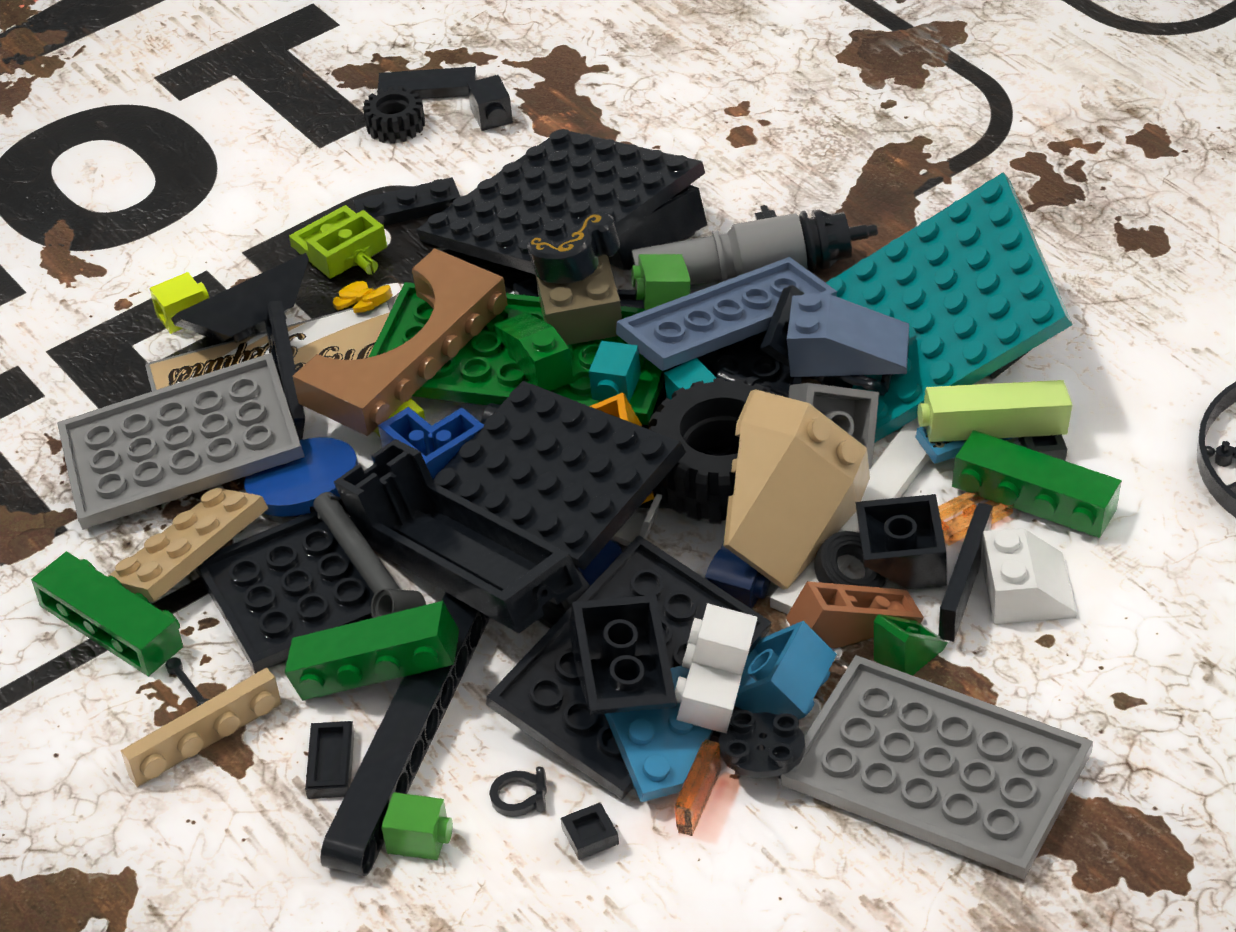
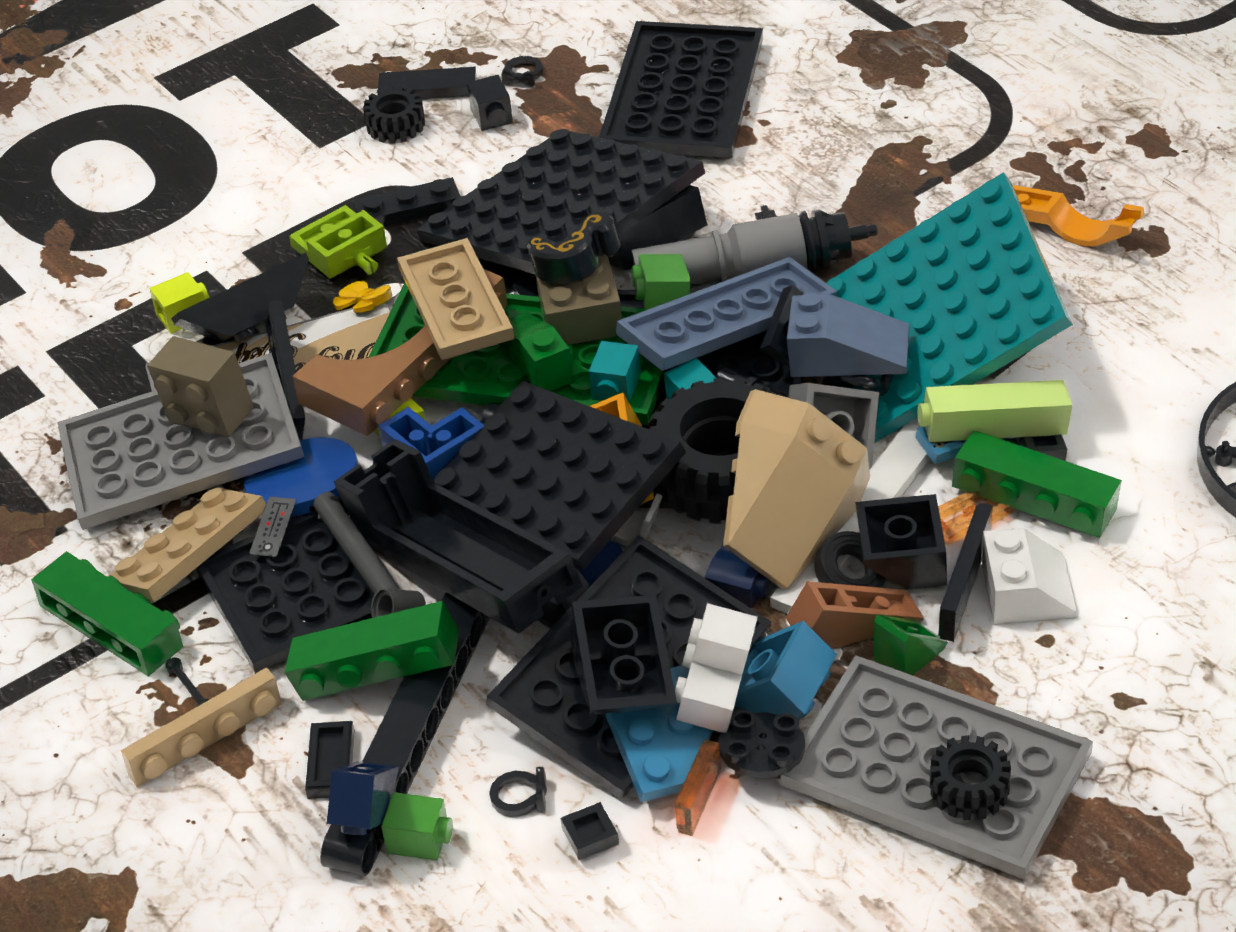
none -> dark tan brick [147,336,254,437]
none -> dark grey sticker [249,497,296,556]
none -> dark blue slope [327,761,399,835]
none -> tan plate [397,238,514,360]
none -> black piece [501,56,543,87]
none -> black plate [599,21,763,158]
none -> black tyre [929,735,1011,821]
none -> light orange piece [1013,185,1144,246]

